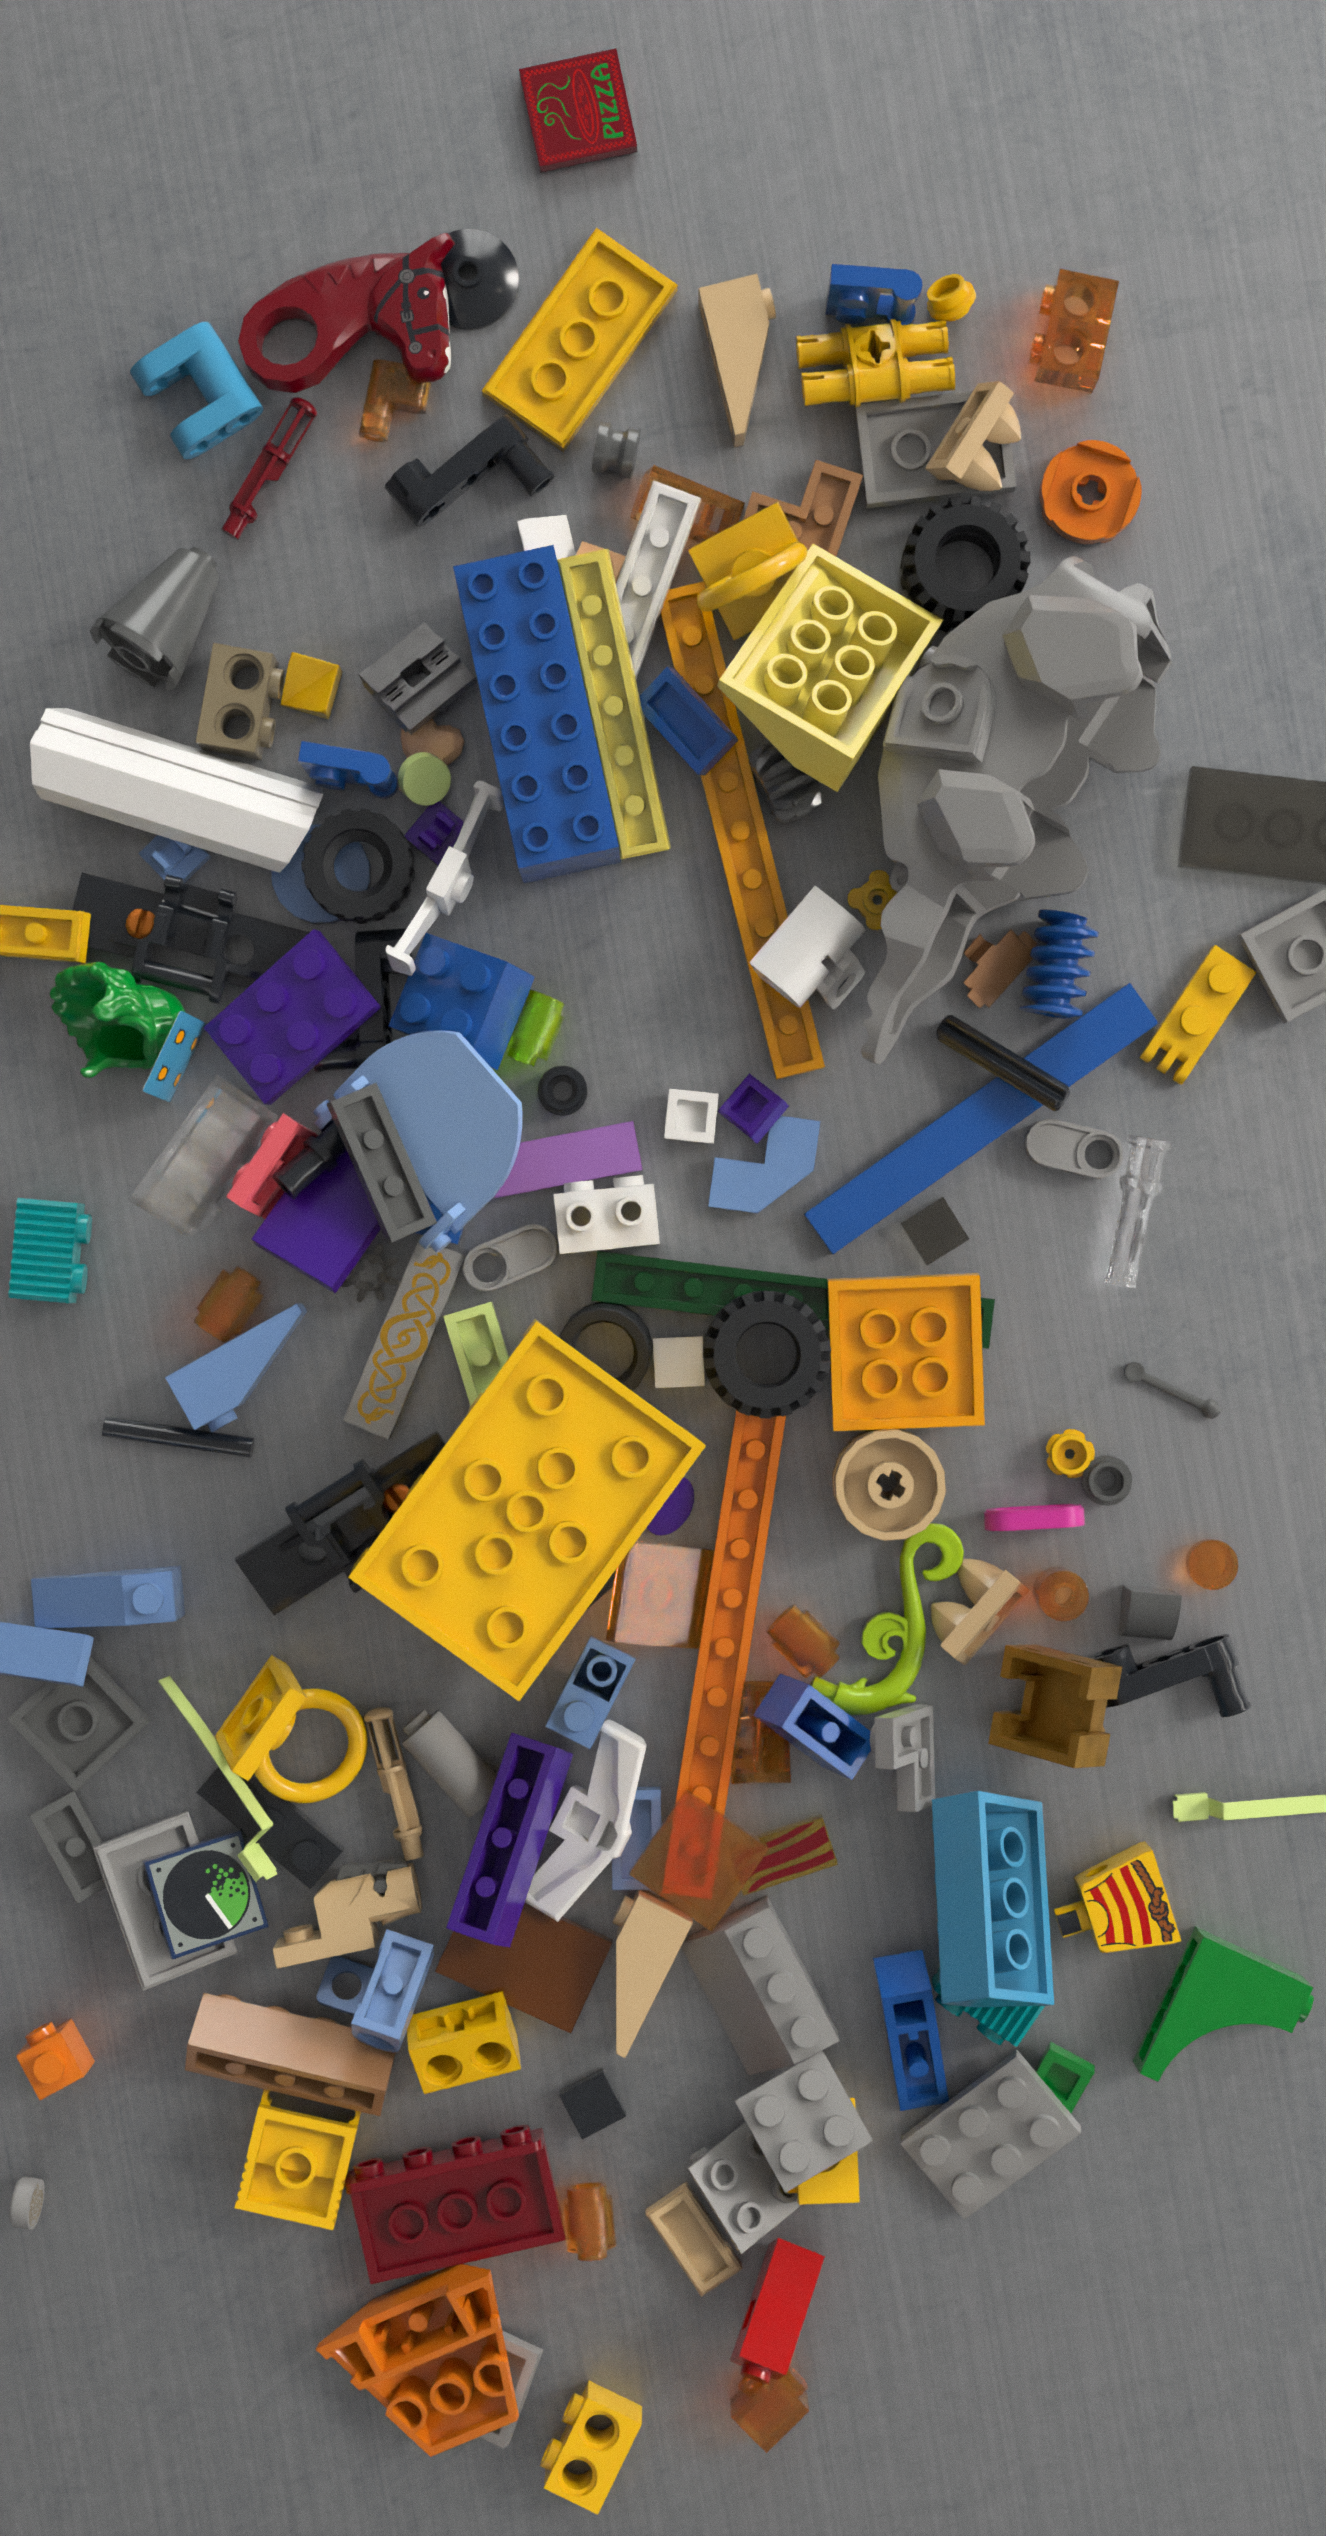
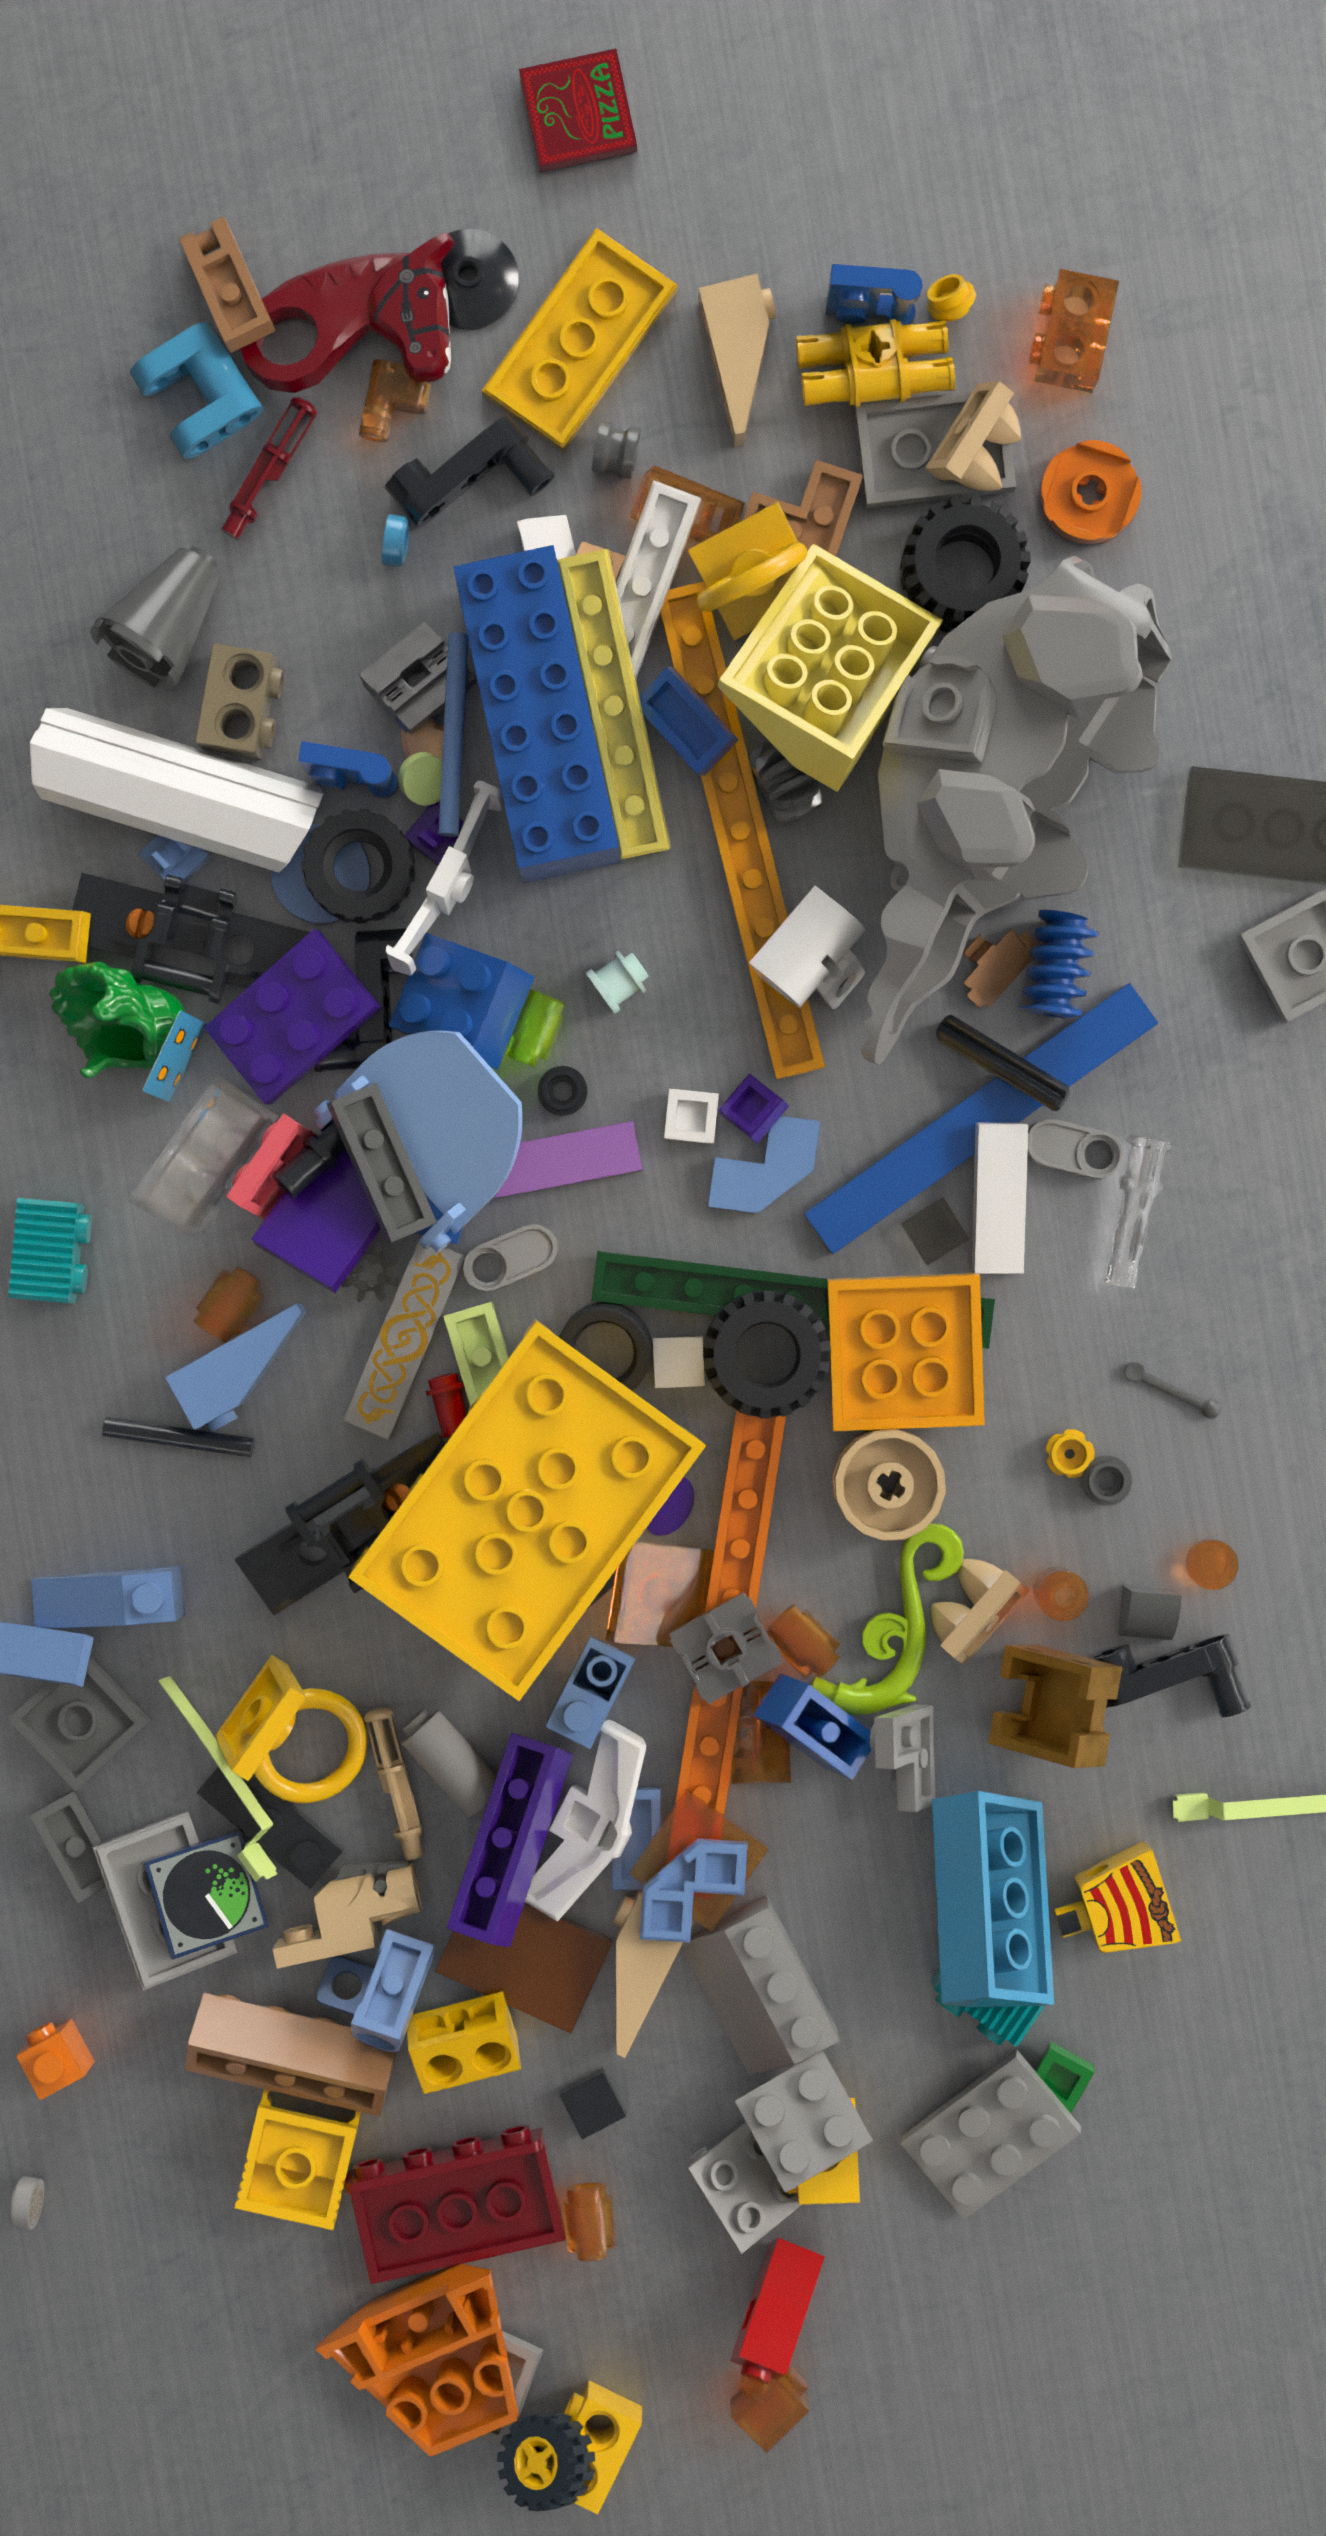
yellow slope [280,652,343,720] -> none
white brick [554,1175,660,1254] -> none
tan tile [645,2181,743,2297] -> none
tile [728,1814,838,1896] -> none
yellow plate [847,870,897,930] -> none
blue slope [873,1950,949,2111] -> none
dark pink tile [984,1504,1085,1531] -> none
green arch [1133,1926,1314,2082] -> none
yellow hinge [1139,945,1257,1085] -> none
none -> medium nougat plate [179,216,276,353]
none -> dark azure tile [382,514,410,567]
none -> red pin [425,1372,467,1438]
none -> medium blue bar [438,632,469,837]
none -> black wheel [497,2412,595,2511]
none -> light aqua brick [586,950,649,1014]
none -> medium blue tile [640,1838,748,1943]
none -> flat silver piece [669,1591,783,1705]
none -> white tile [971,1122,1028,1274]

